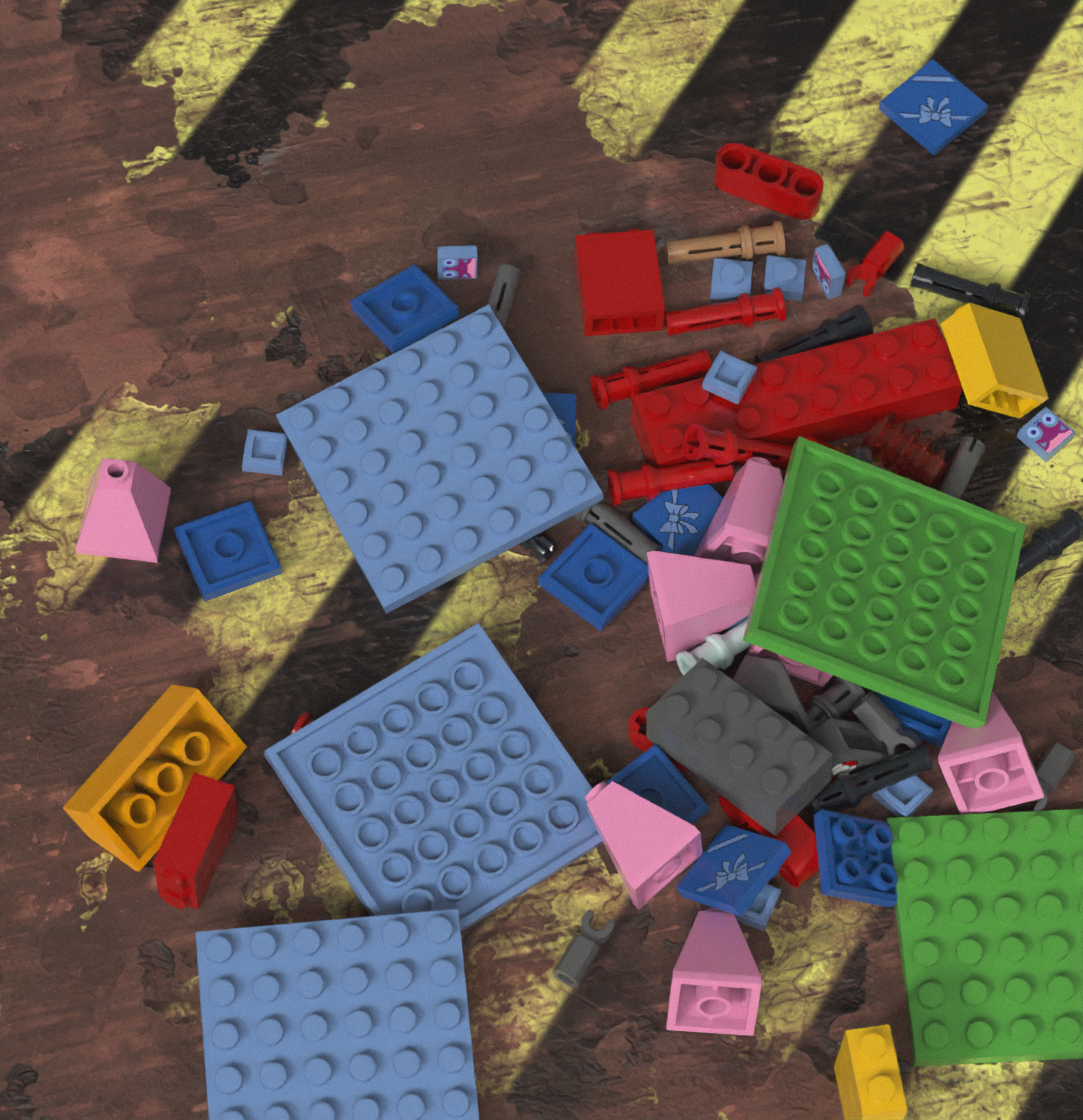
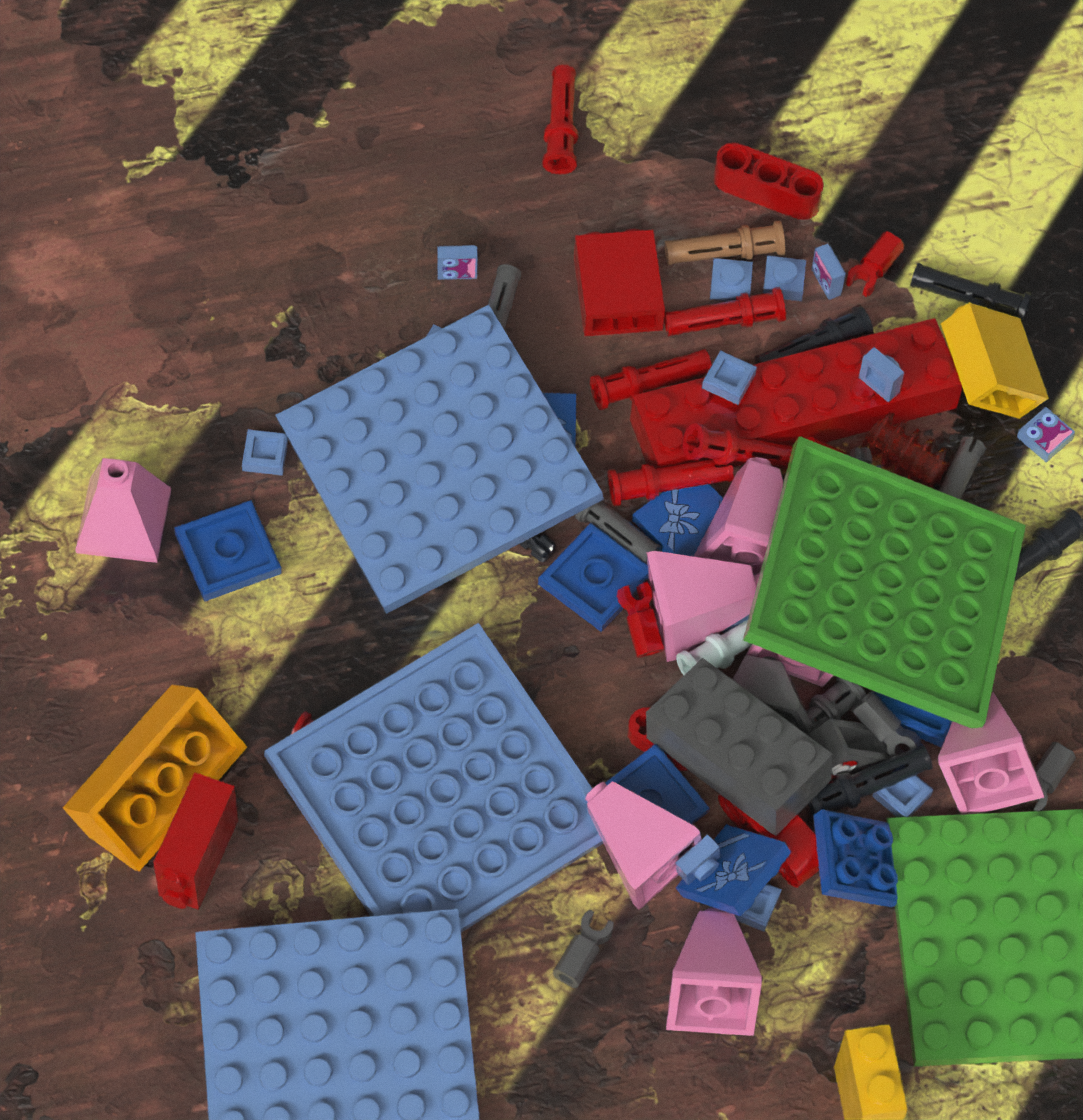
blue plate [350,264,460,354] -> none
blue tile [879,59,988,155] -> none
none -> red pin [542,65,578,175]
none -> red bar [617,582,665,658]
none -> medium blue plate [675,835,720,885]
none -> medium blue plate [859,347,904,402]

